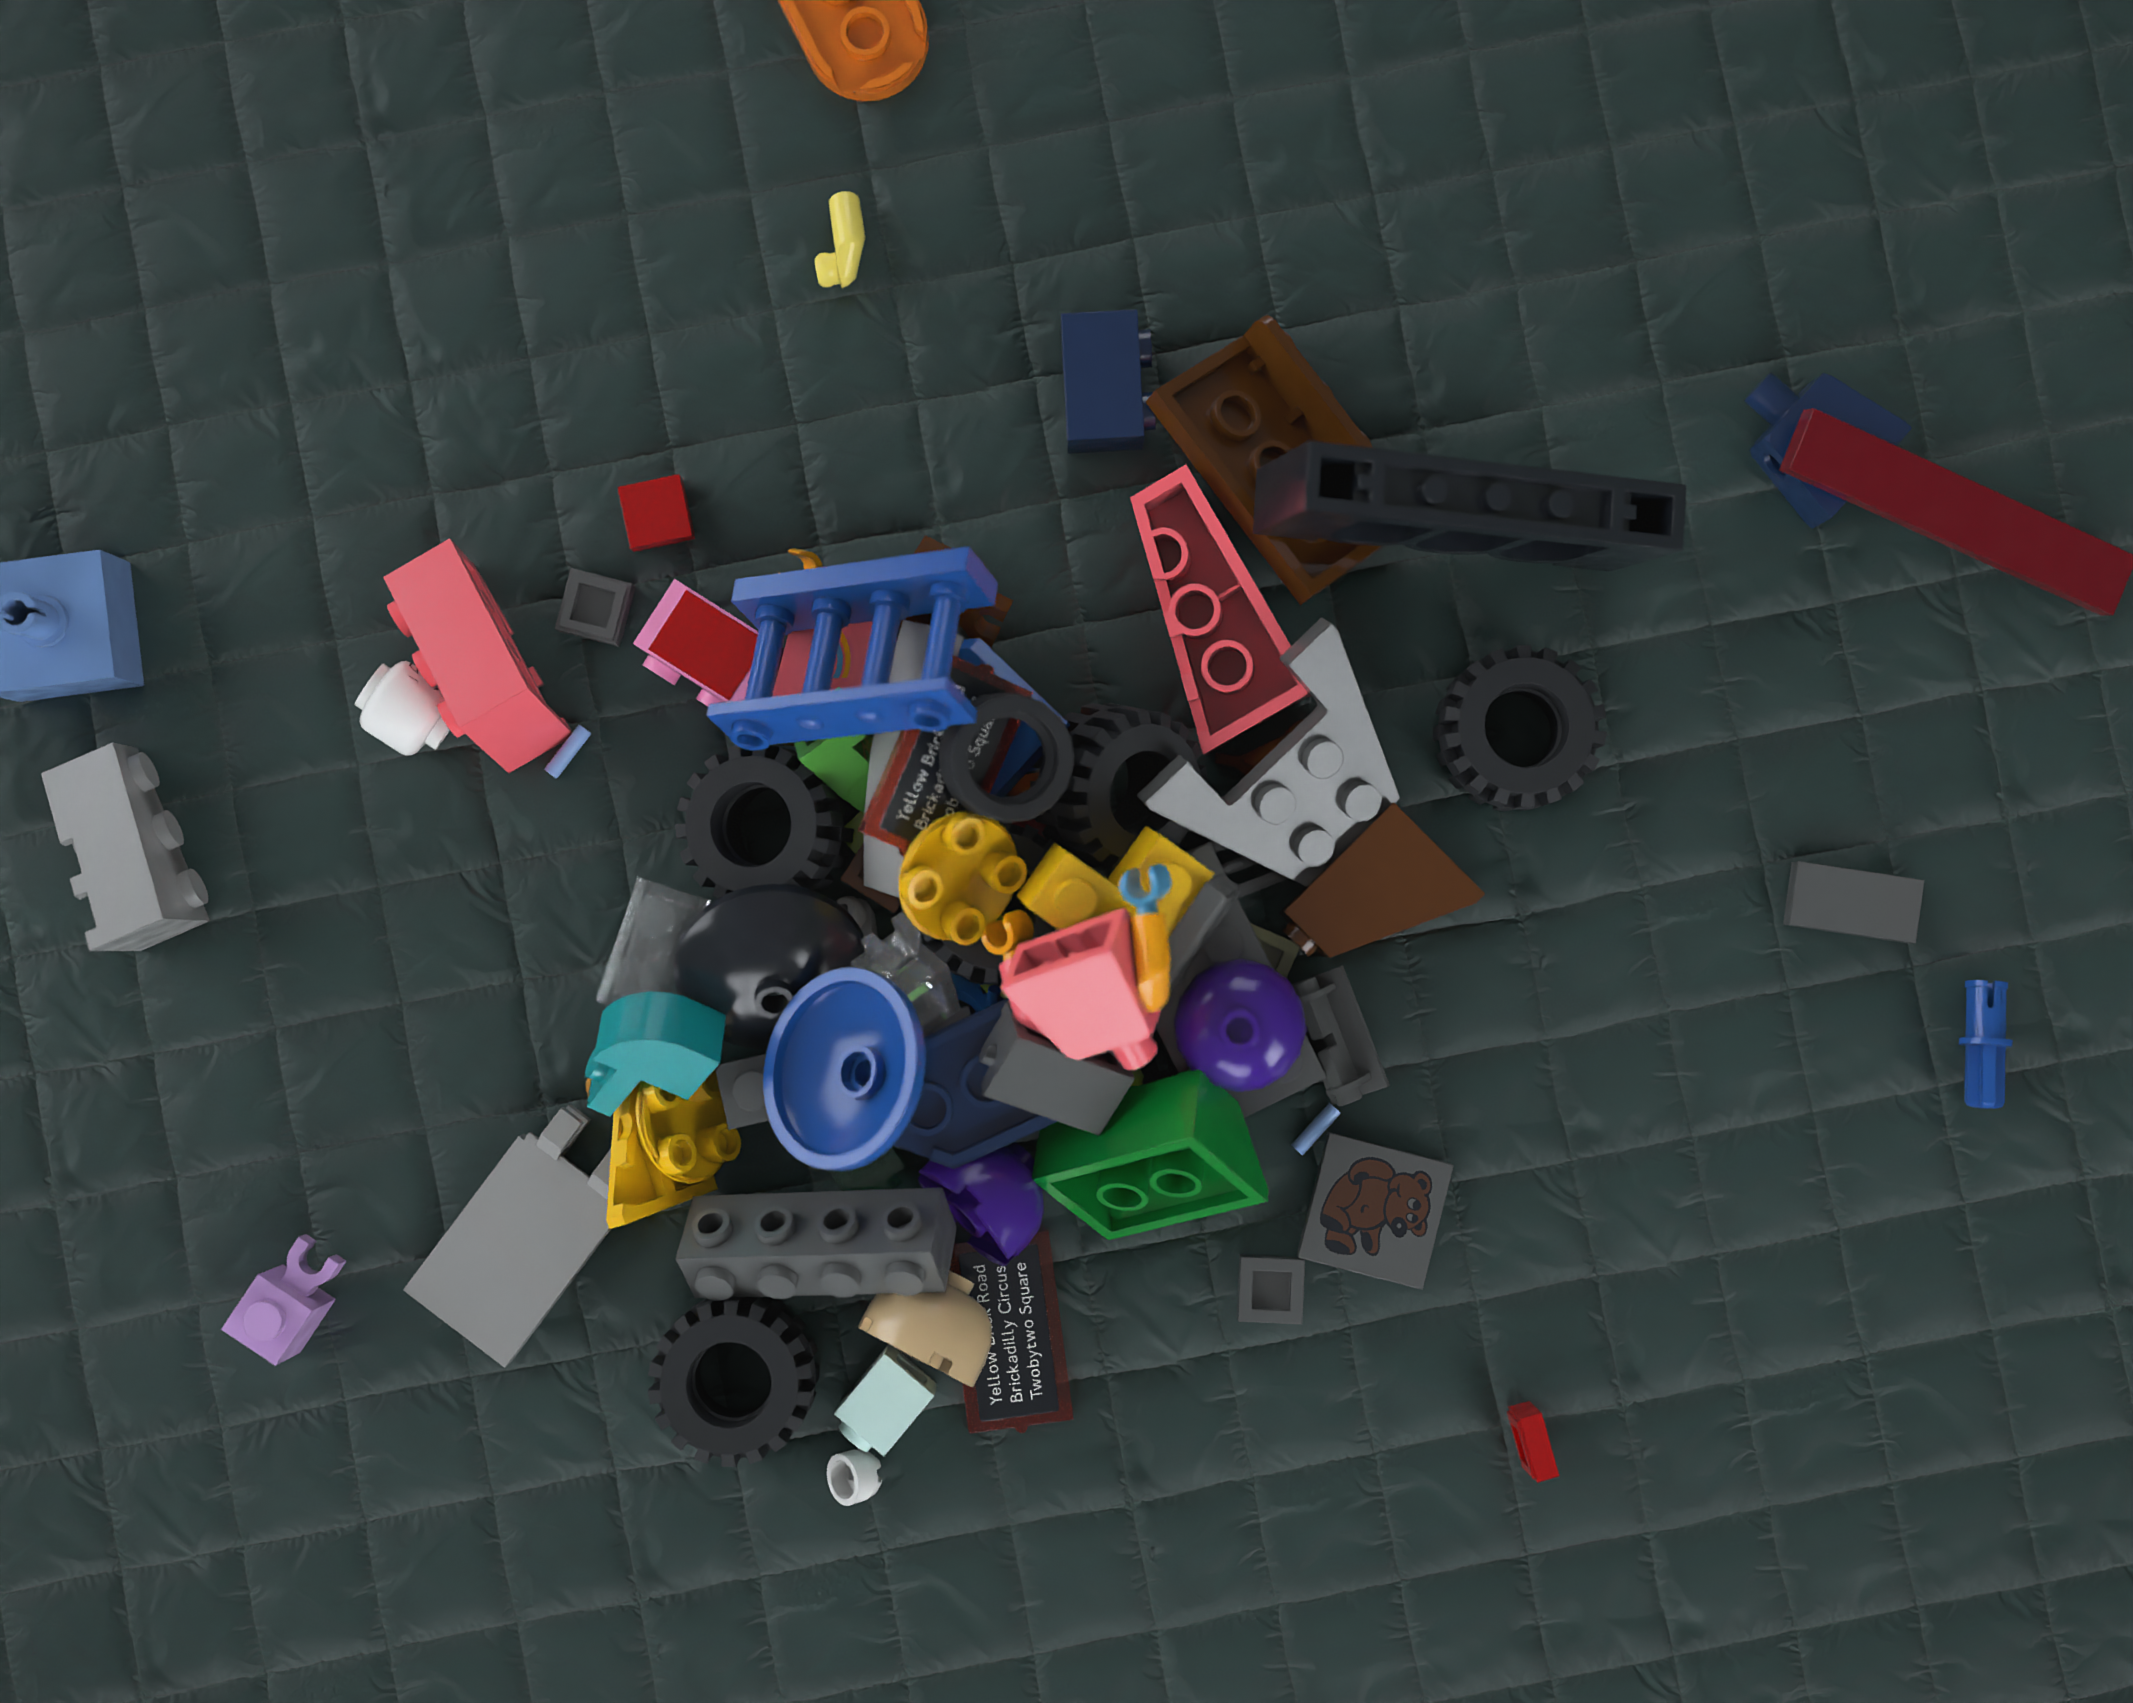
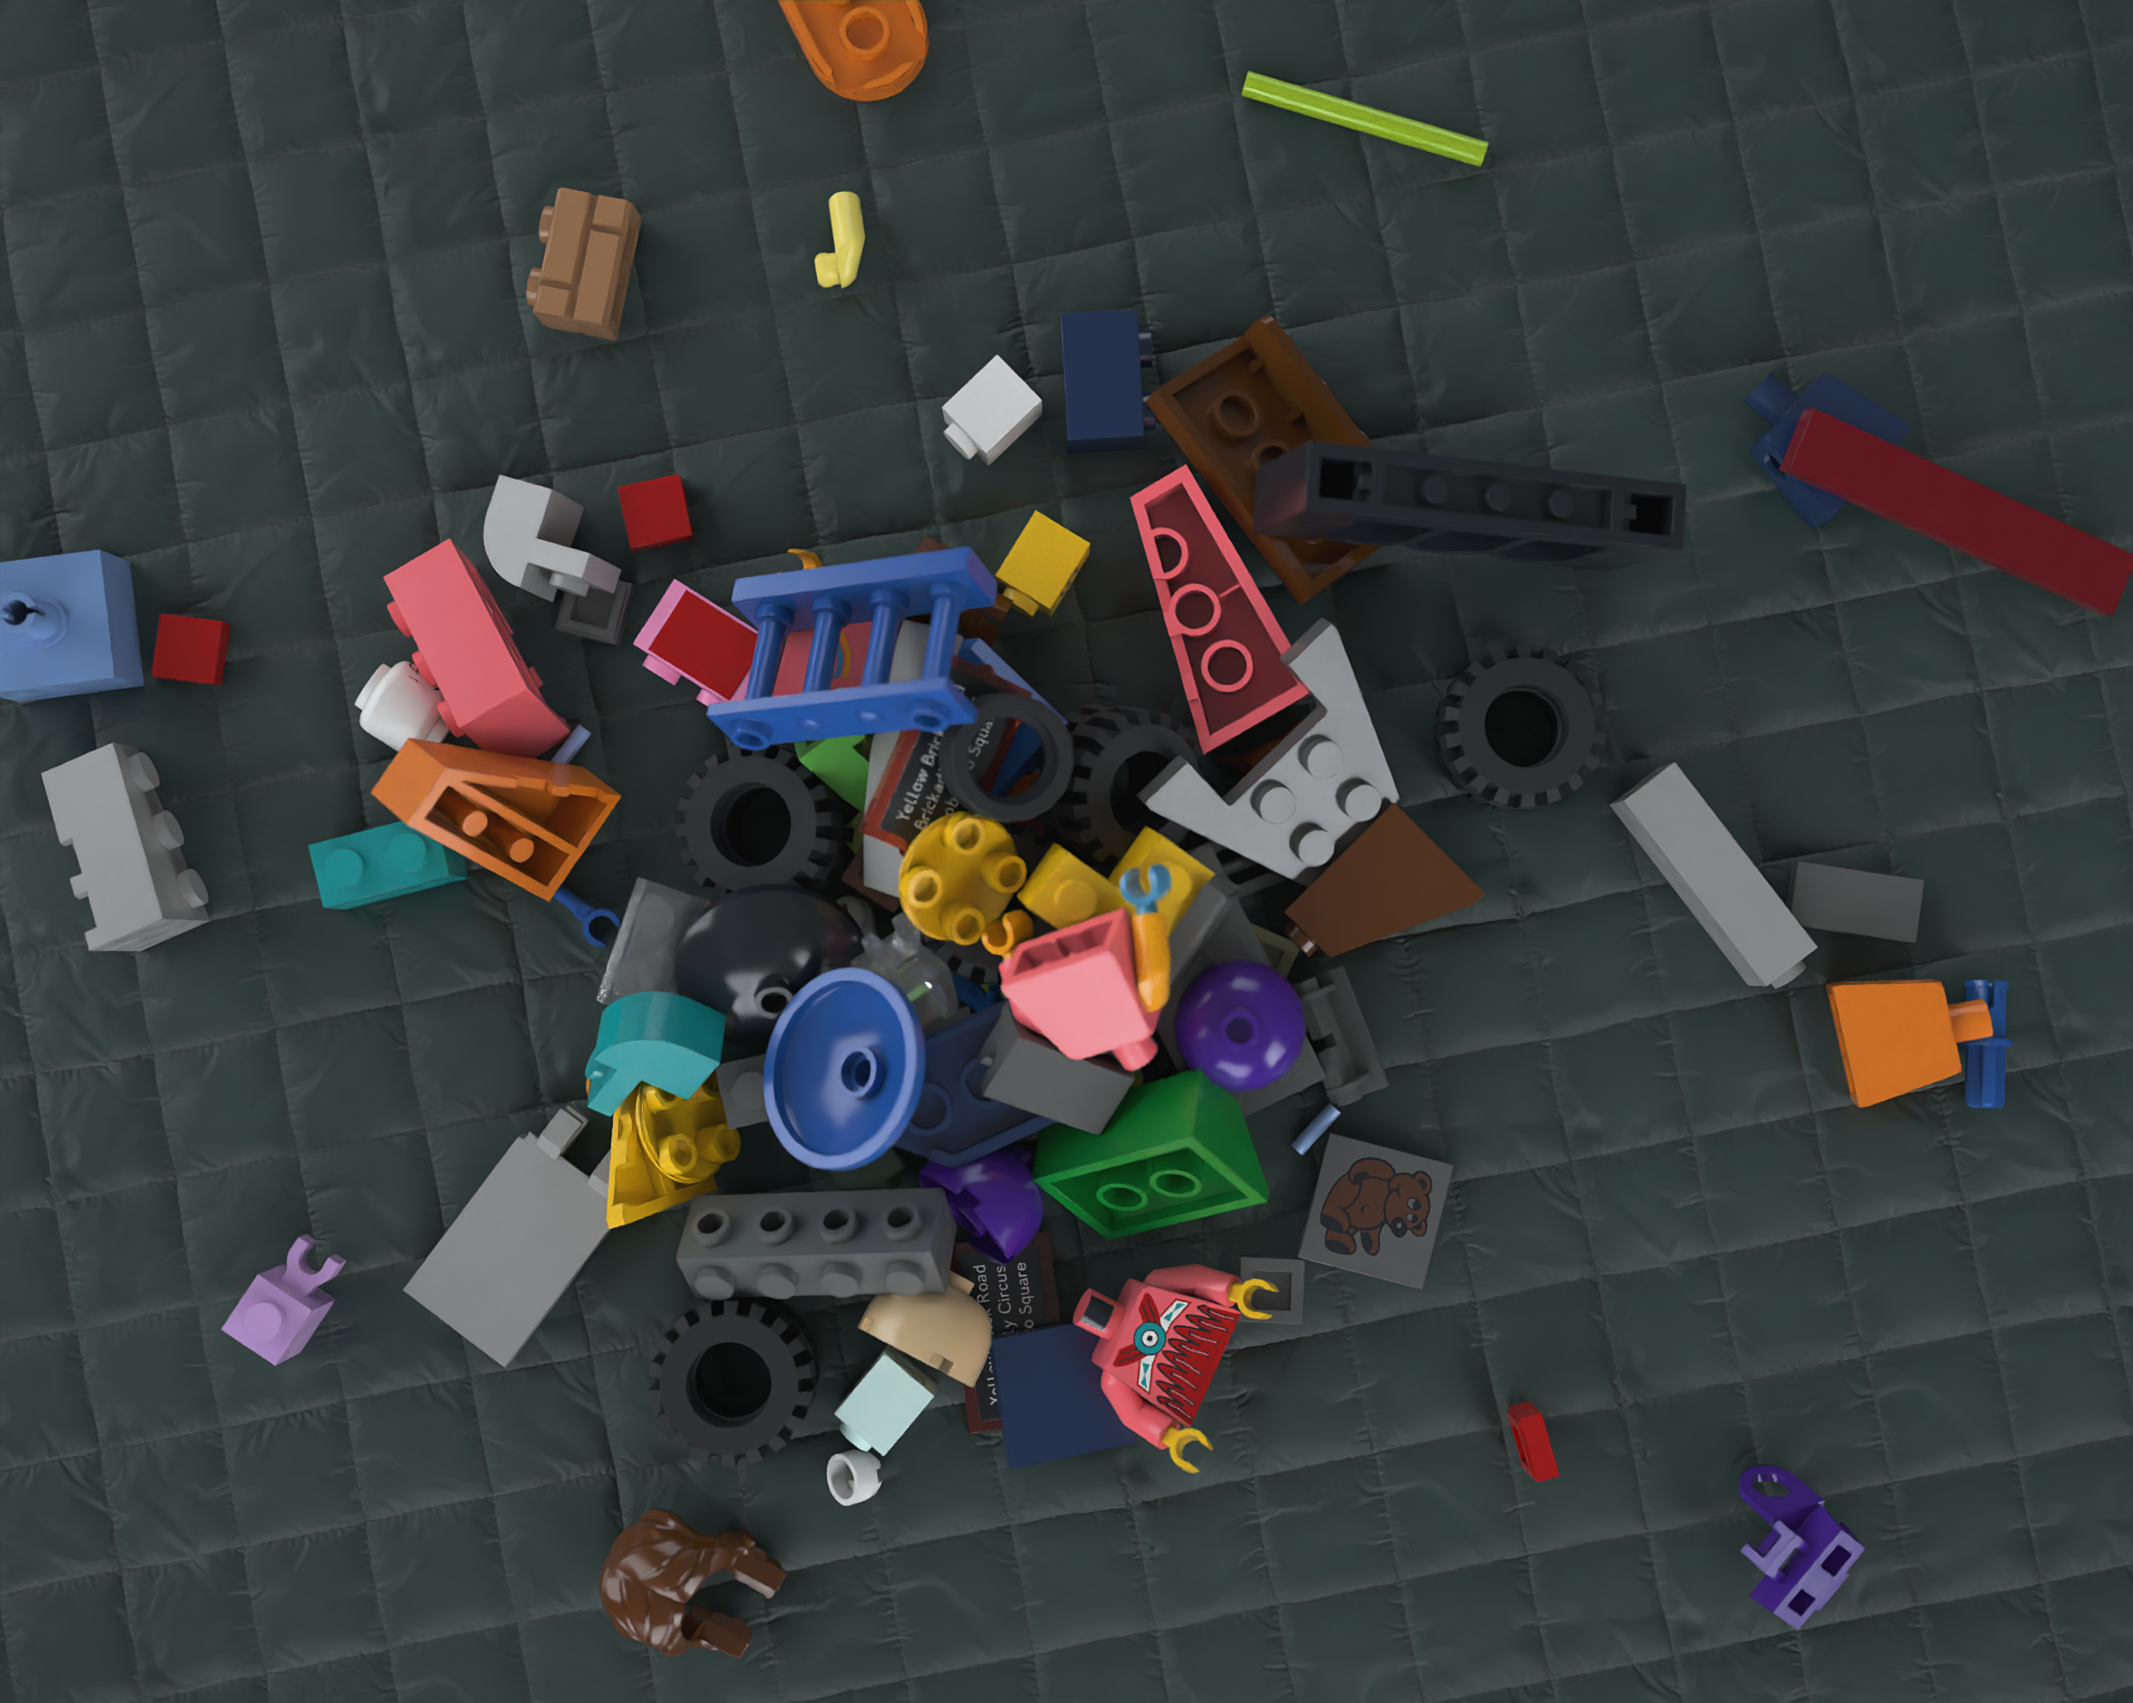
none -> red tile [151,613,231,686]
none -> teal brick [308,821,469,910]
none -> orange wedge [371,738,622,902]
none -> light grey brick [483,475,621,602]
none -> medium nougat brick [526,187,642,340]
none -> blue hand [553,884,623,947]
none -> reddish brown hair [599,1507,787,1658]
none -> white brick [942,355,1042,466]
none -> dark blue tile [989,1320,1136,1469]
none -> yellow brick [995,510,1090,618]
none -> torso [1073,1264,1279,1473]
none -> lime bar [1241,71,1488,167]
none -> light grey brick [1610,762,1817,989]
none -> dark purple piece [1738,1465,1866,1630]
none -> orange torso [1825,979,1993,1108]

